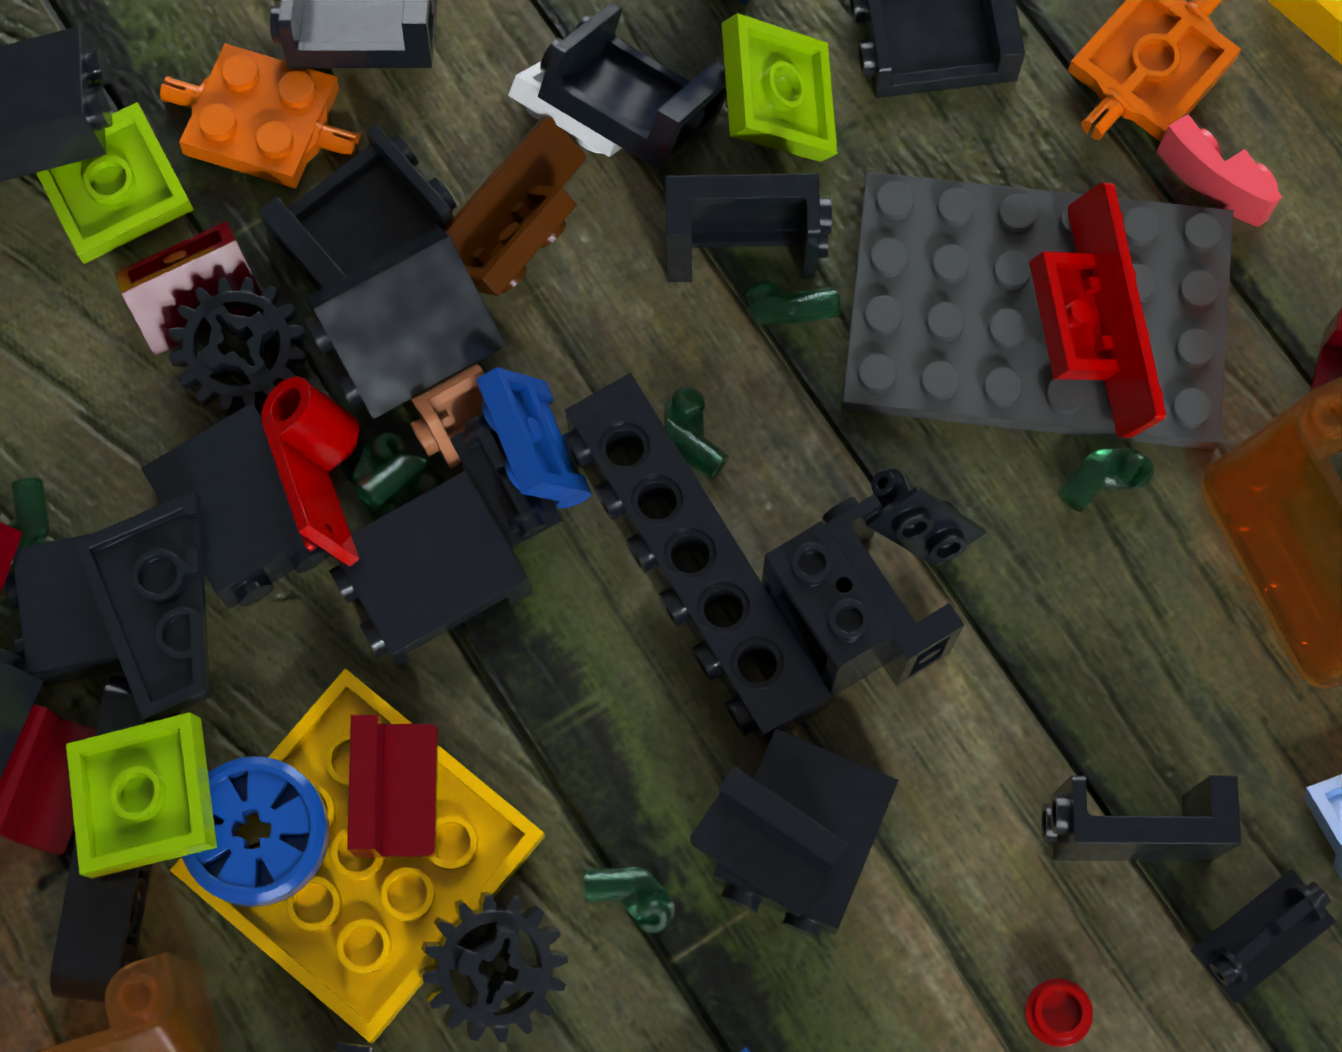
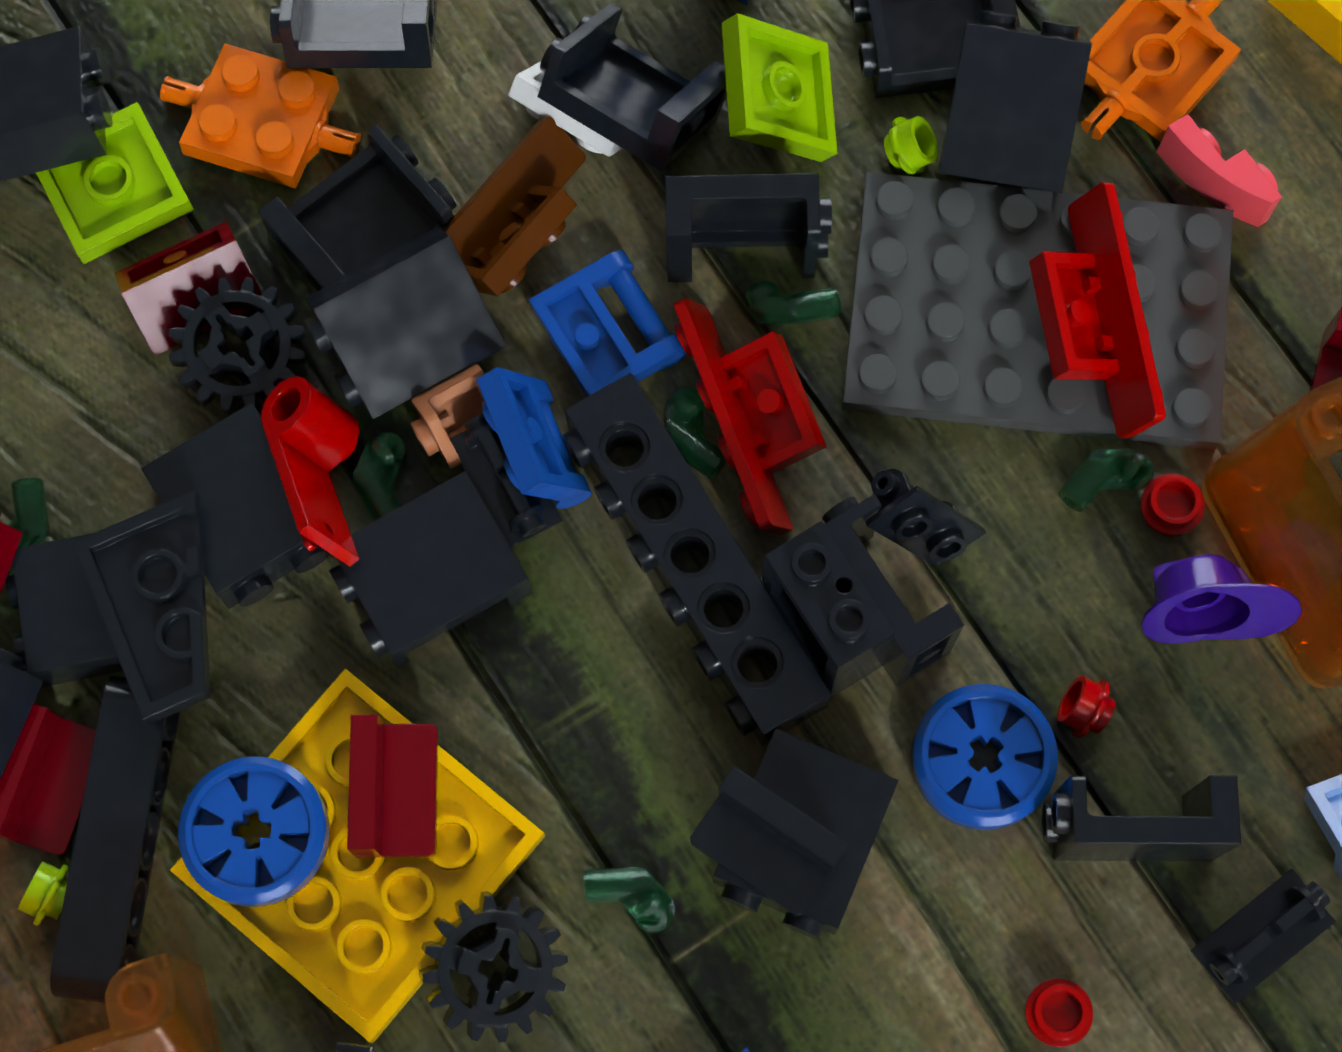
lime plate [66,712,217,878] -> none
clear green arm [355,453,446,511] -> none
none -> lime plate [17,861,69,926]
none -> blue plate [529,250,687,397]
none -> red bracket [674,298,827,535]
none -> lime plate [884,116,938,175]
none -> blue wheel [911,684,1058,830]
none -> black brick [939,10,1092,193]
none -> red plate [1057,675,1115,738]
none -> red plate [1139,474,1205,537]
none -> dark purple piece [1141,554,1302,644]

